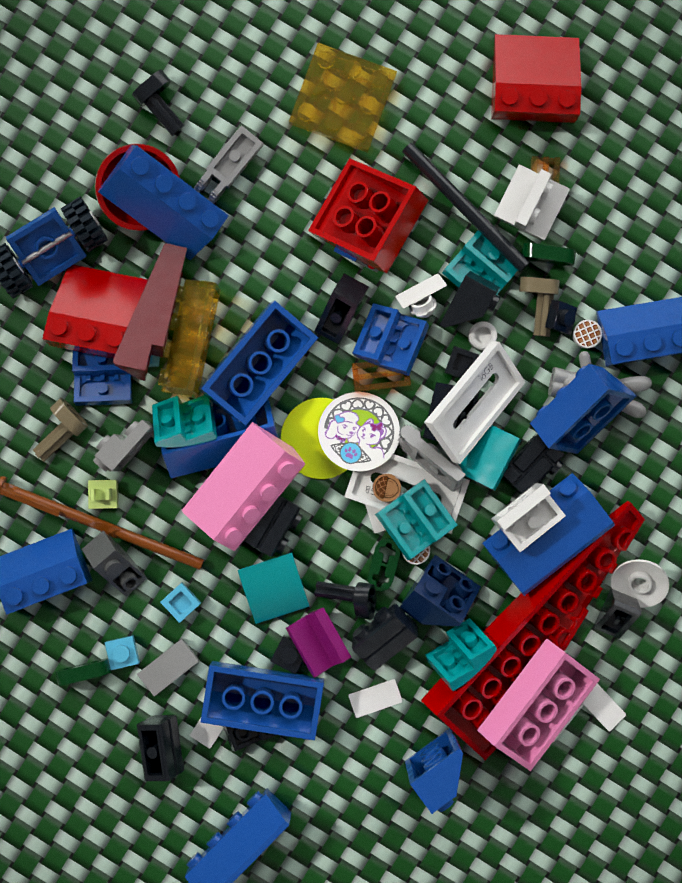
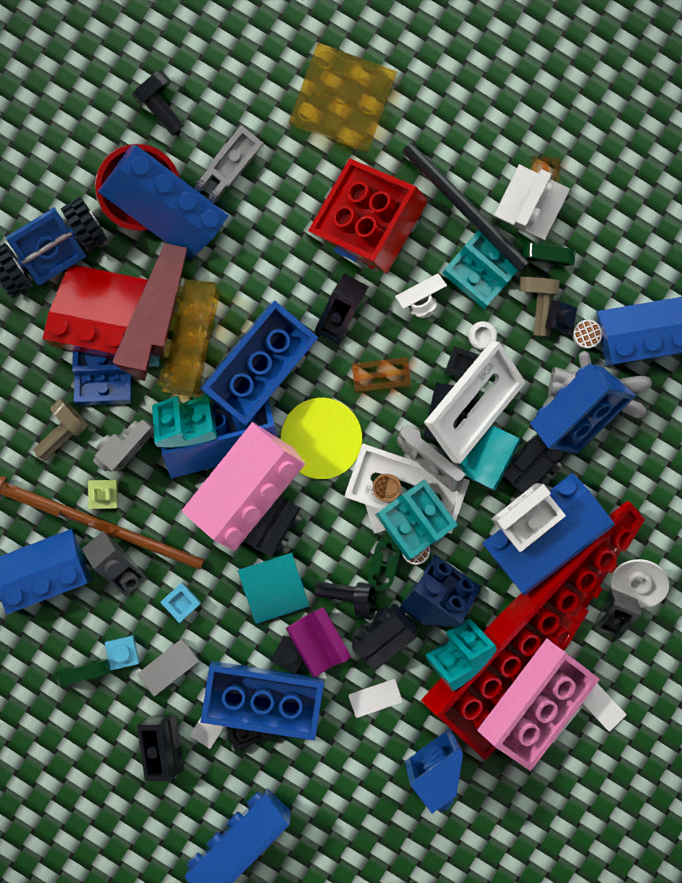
sticker [318,392,400,471] -> none
blue slope [352,303,429,376] -> none
black slope [440,271,501,328] -> none
red slope [491,34,581,123] -> none

